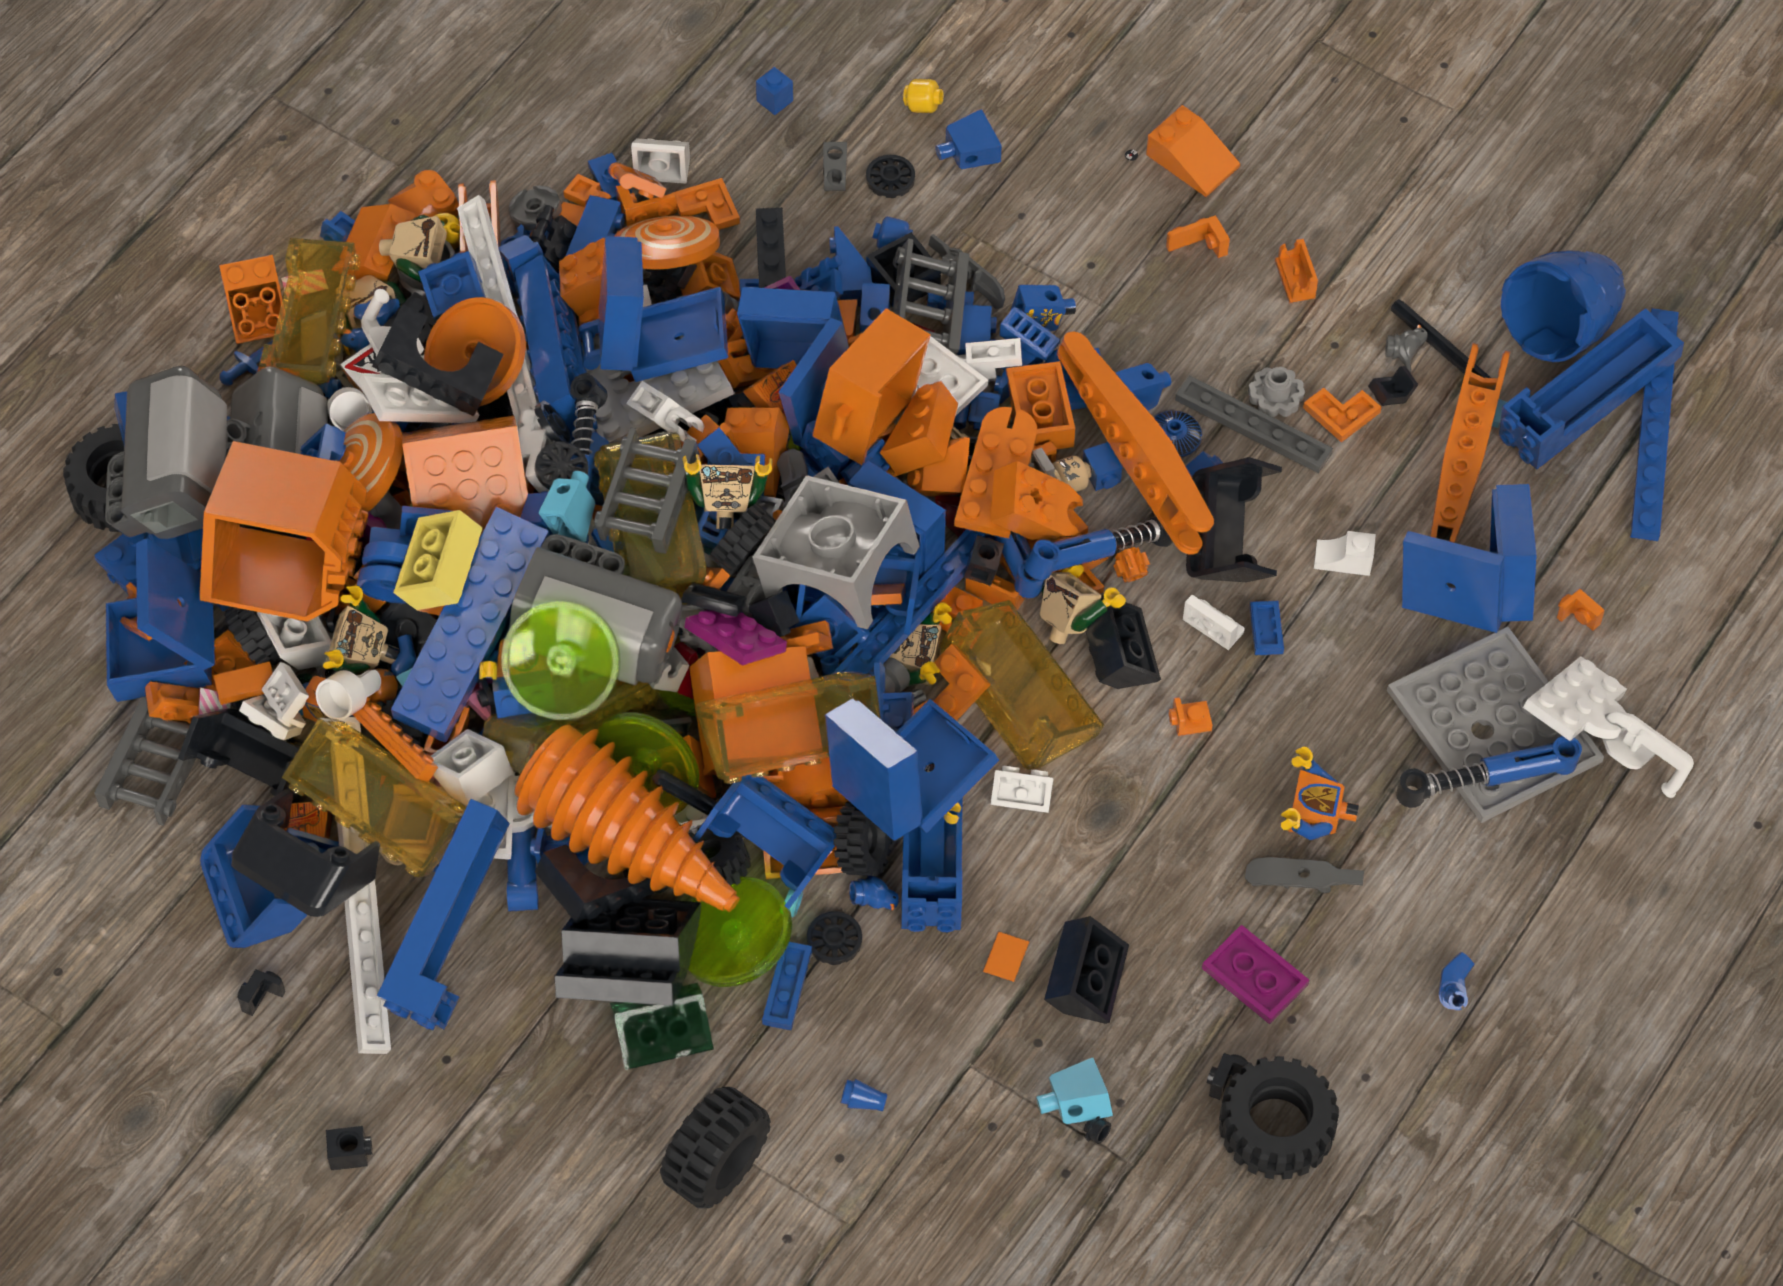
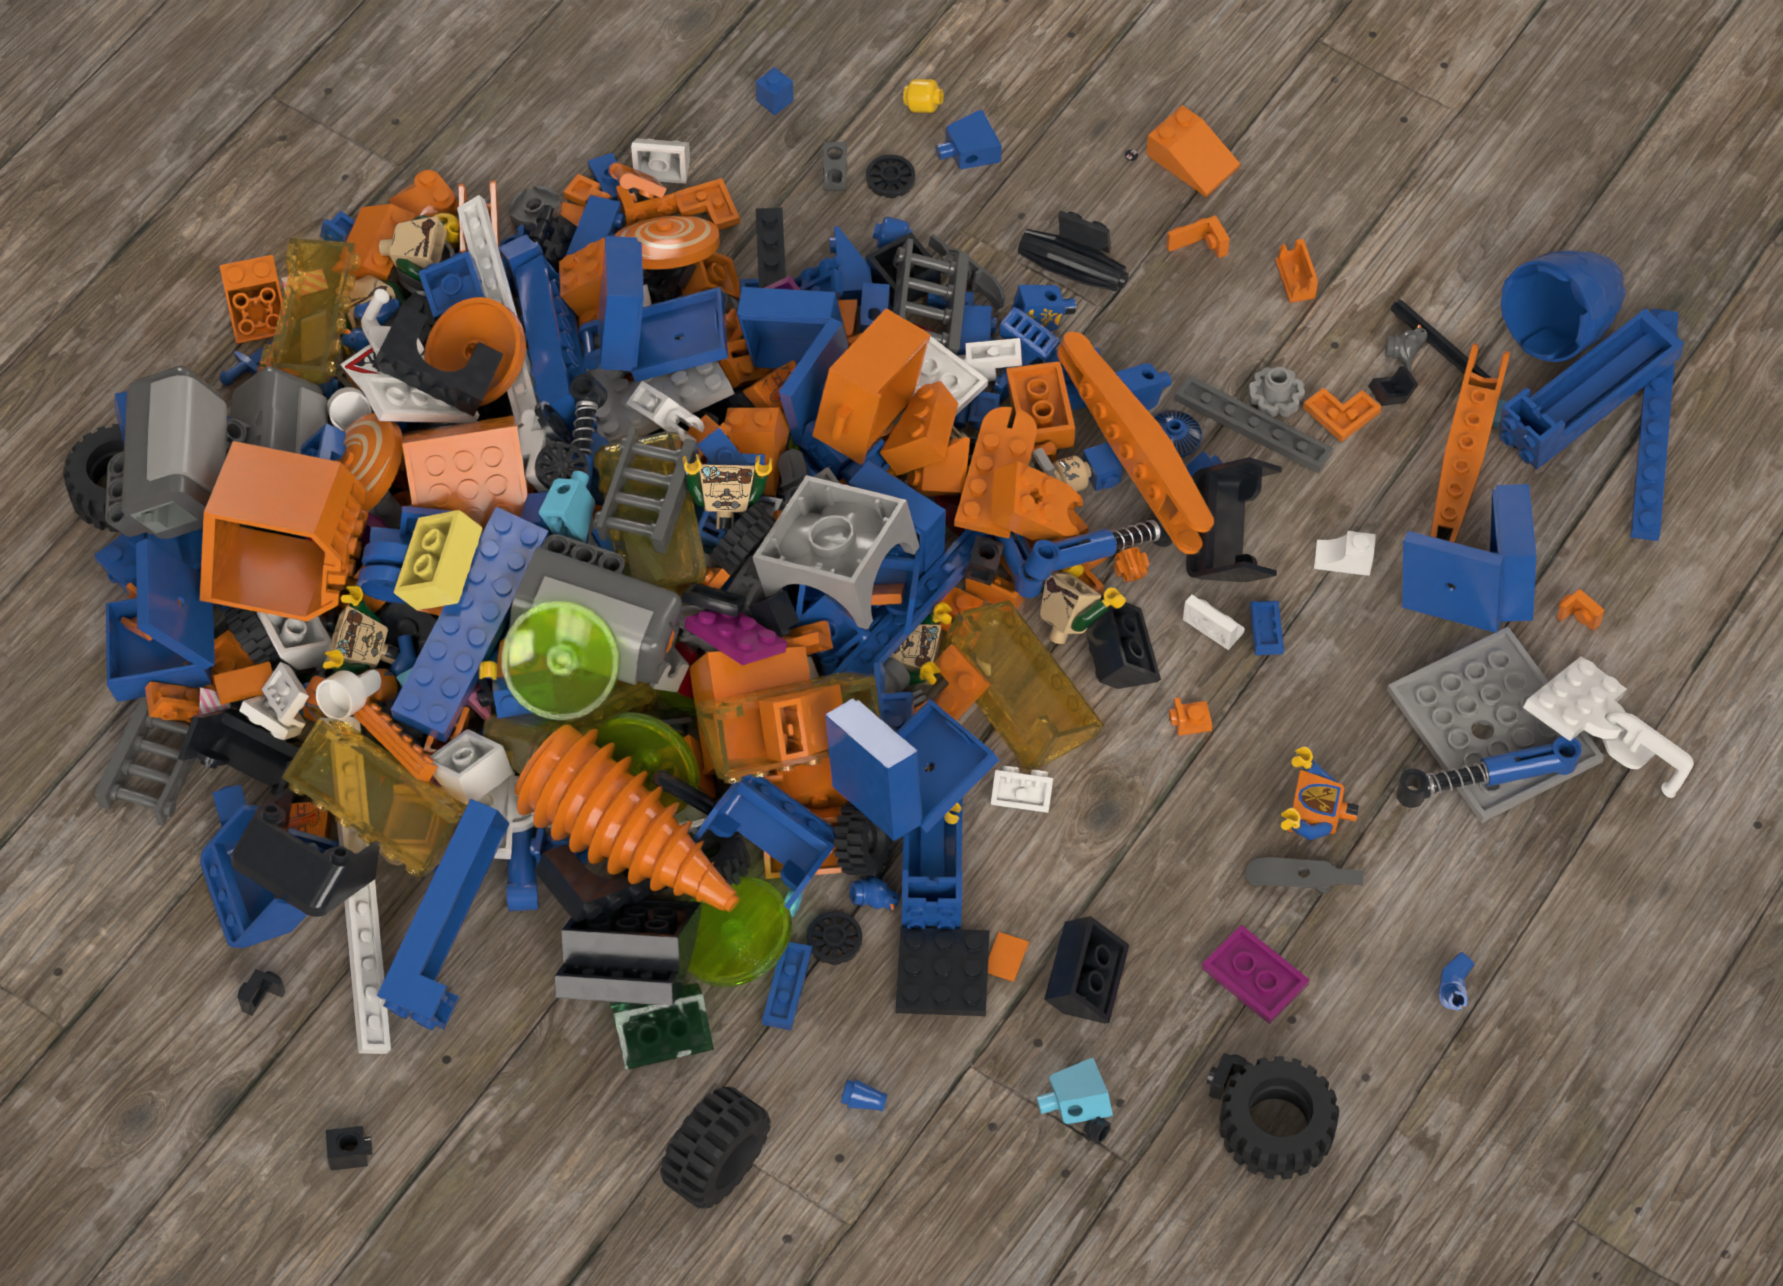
none -> blue brick [212,784,247,827]
none -> orange slope [759,684,843,762]
none -> black plate [896,927,990,1016]
none -> black plate [1018,211,1129,292]

